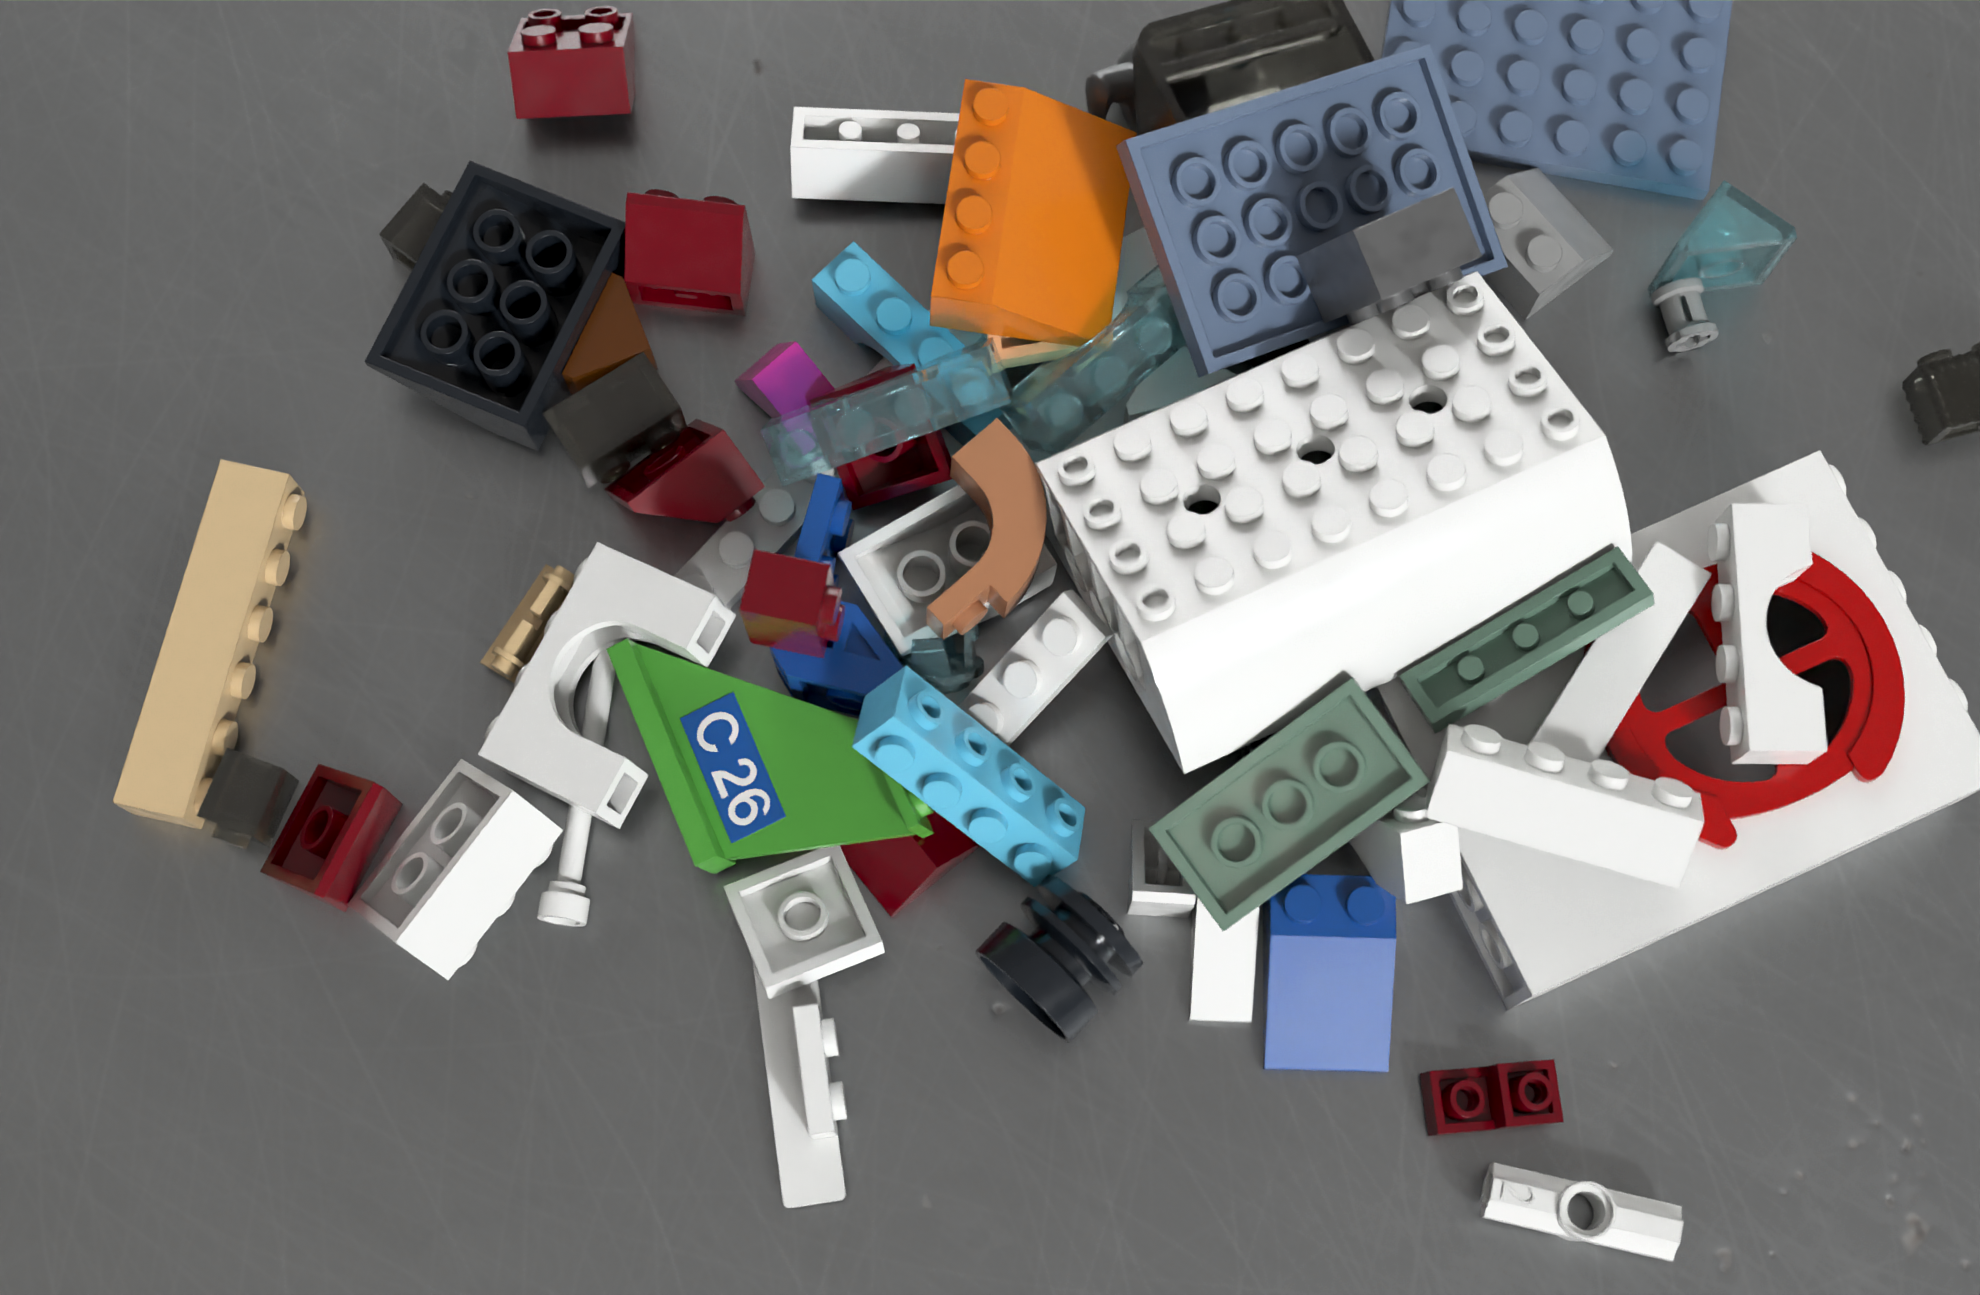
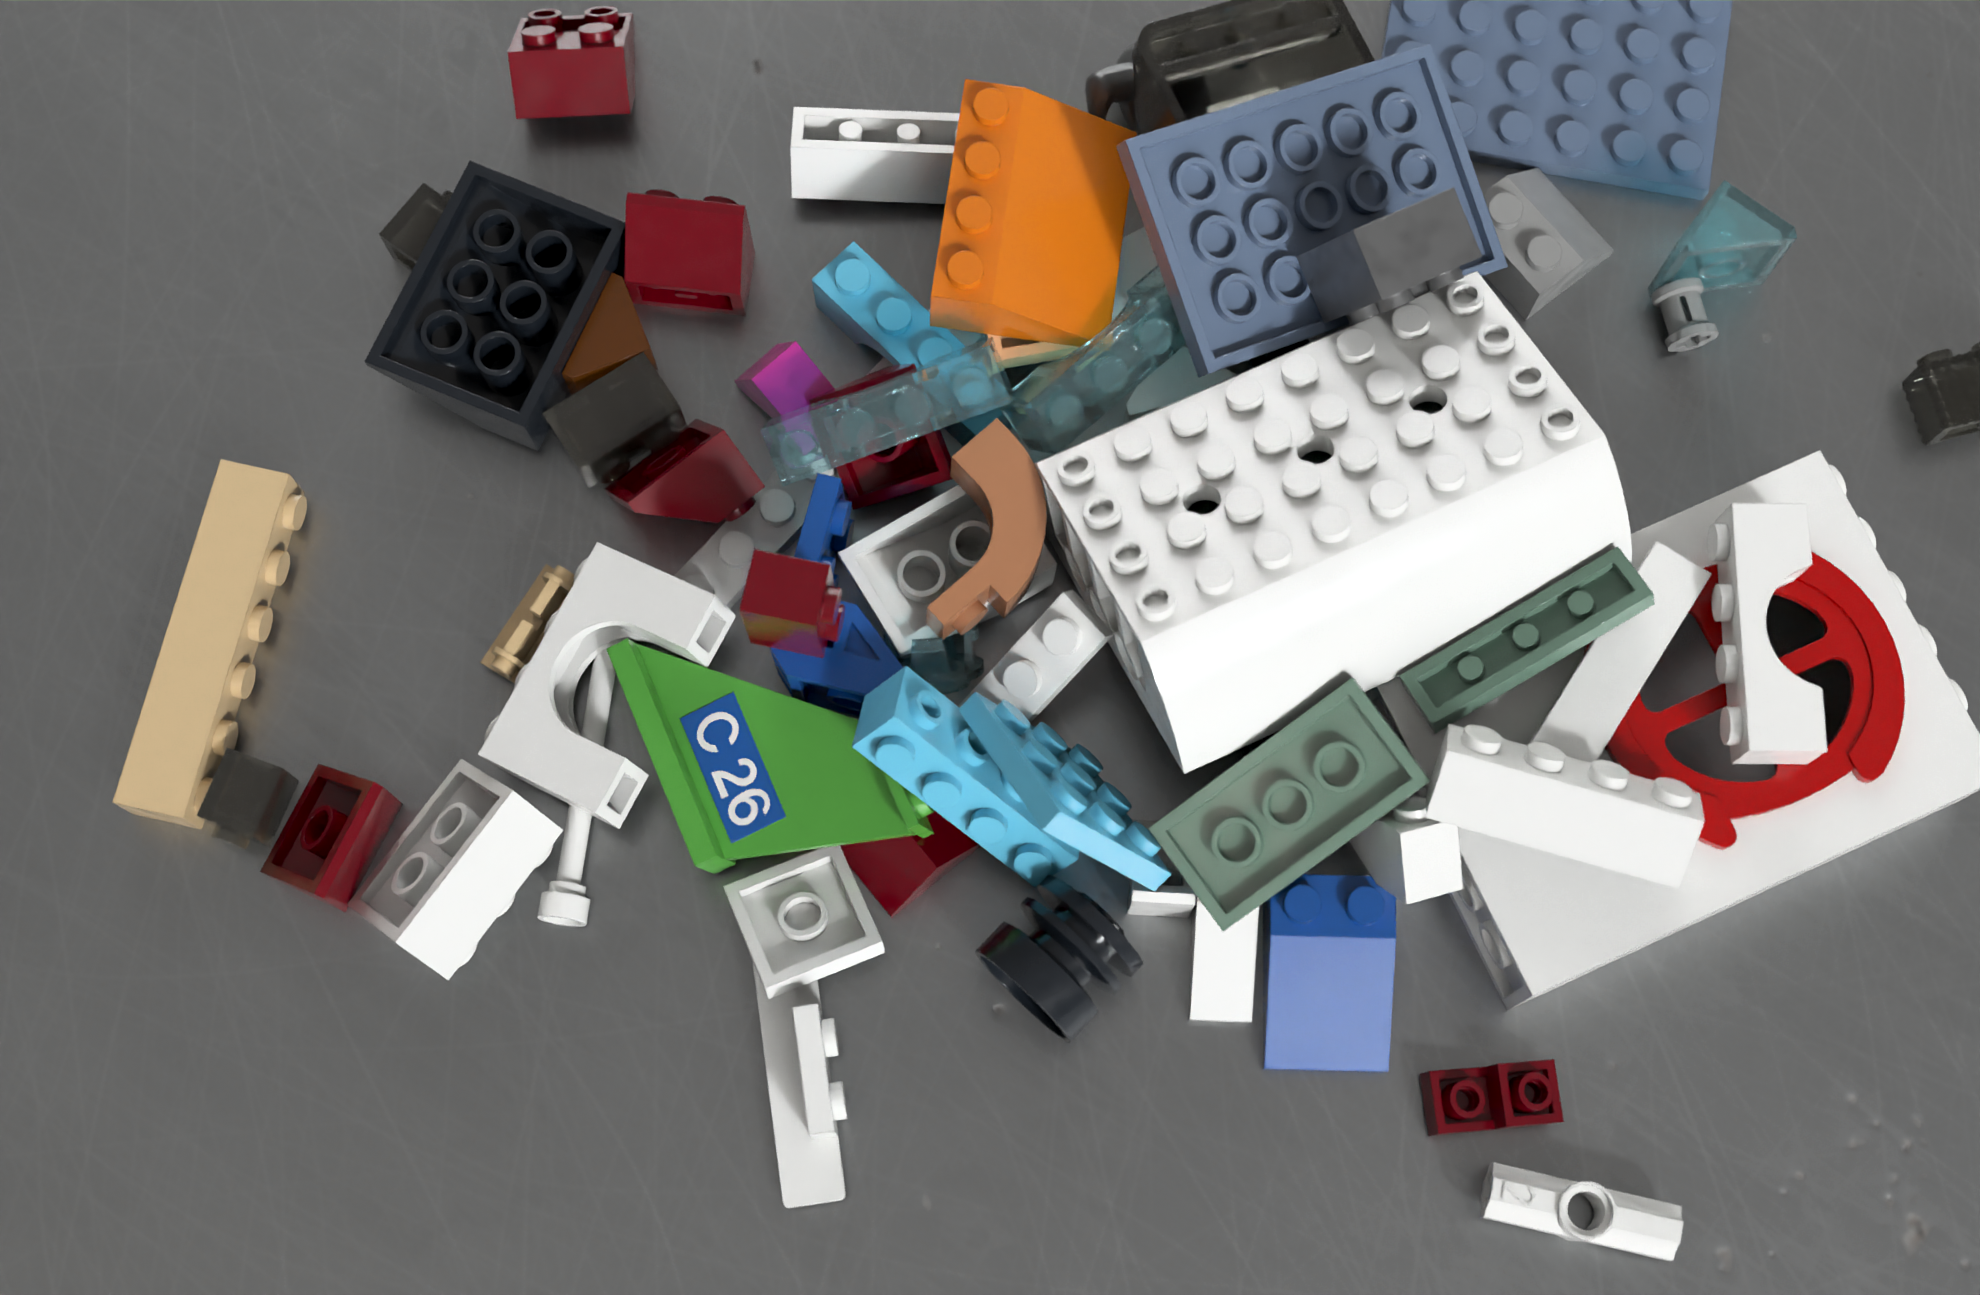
none -> medium azure plate [958,692,1172,892]

